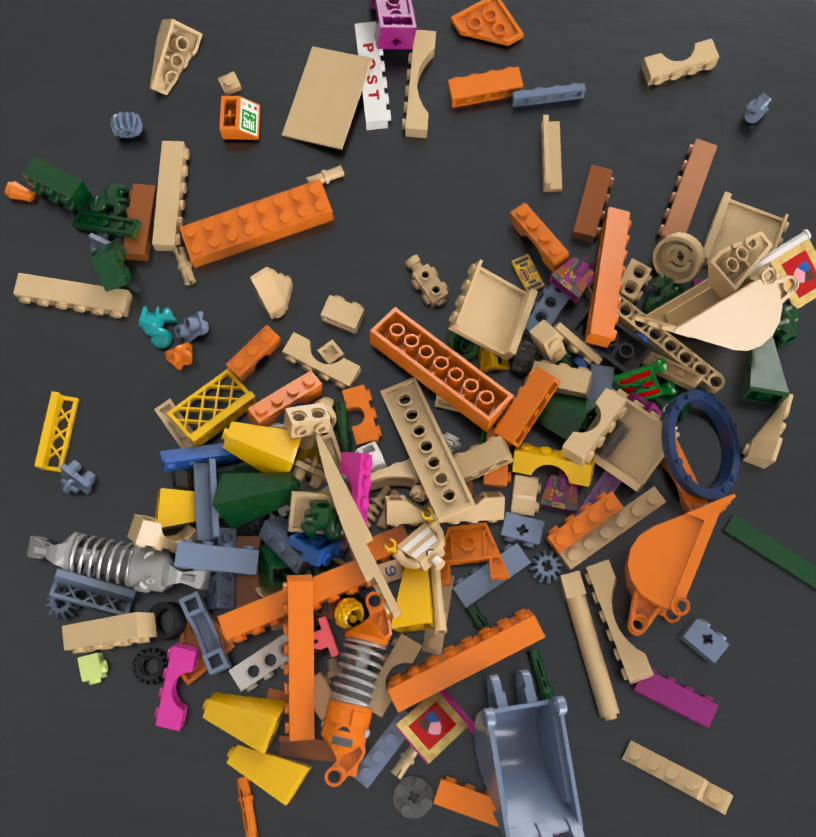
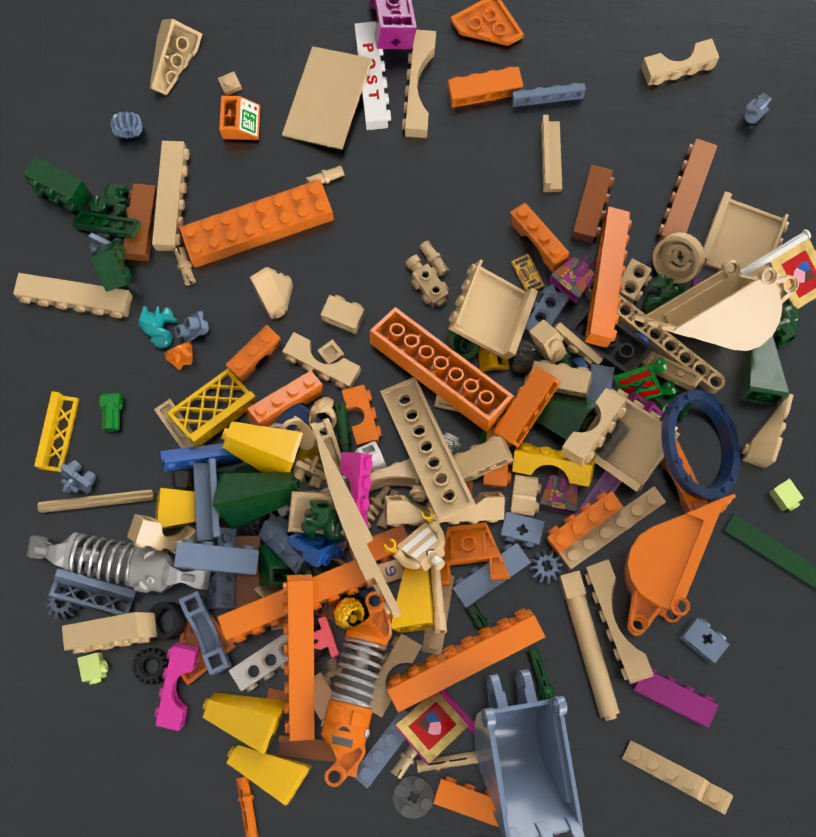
orange cone [5,181,35,202] -> none
tan brick [284,402,330,439] -> none
tan wedge [708,231,773,298] -> none
none -> tan axle [37,489,154,513]
none -> green piece [100,393,123,431]
none -> tan pin [416,750,478,773]
none -> tan pin [419,240,449,277]
none -> yellowish green brick [768,479,803,511]

